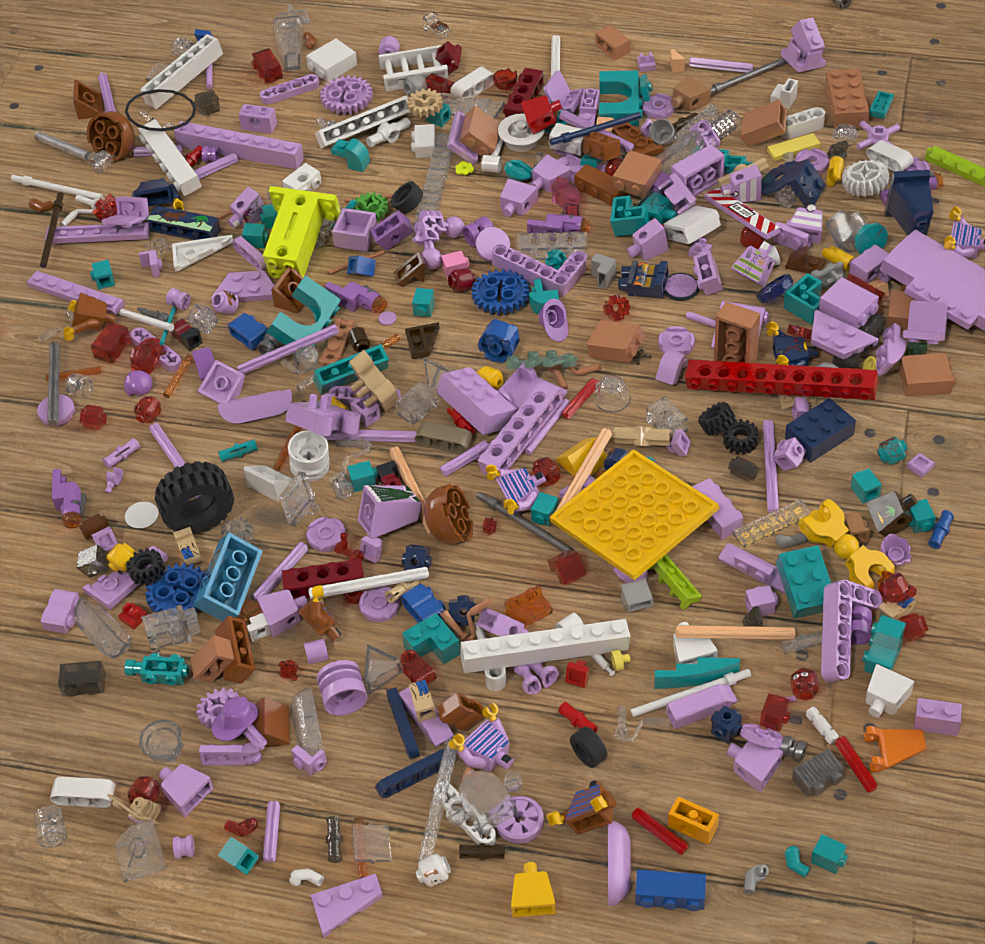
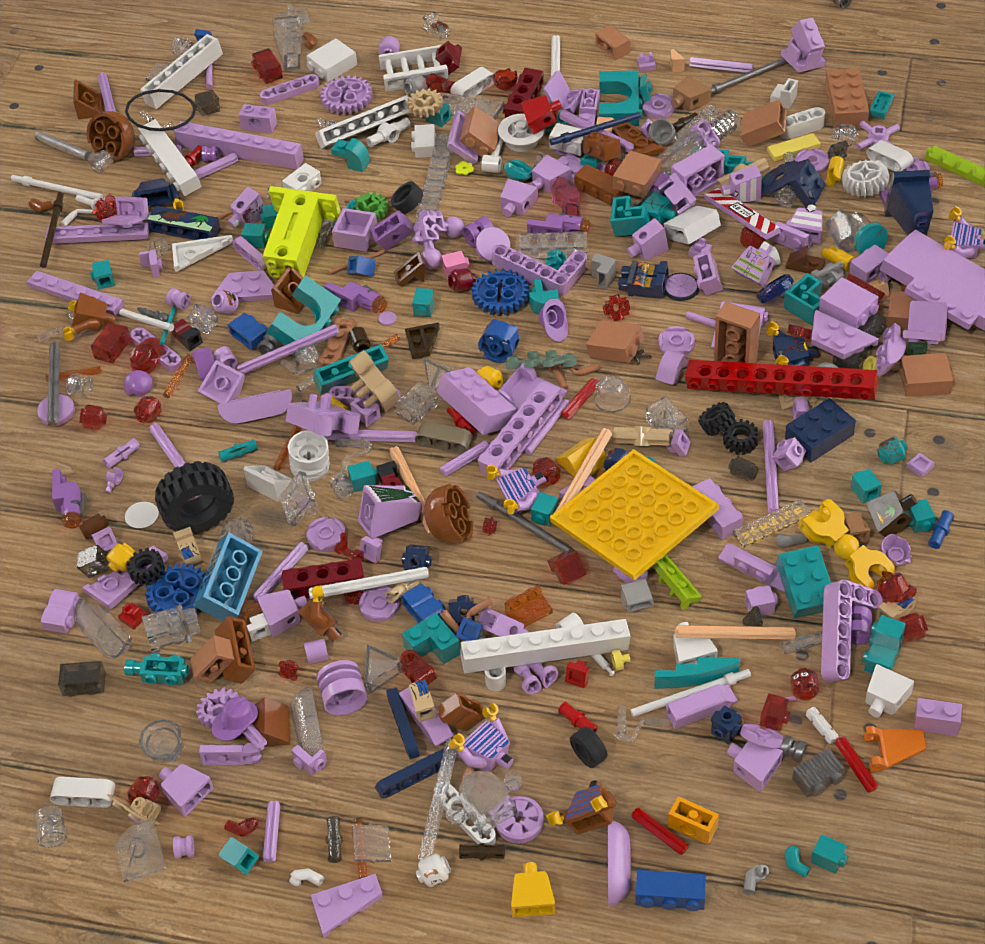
none -> lavender wheel [214,346,238,369]
none -> blue tile [456,617,483,641]

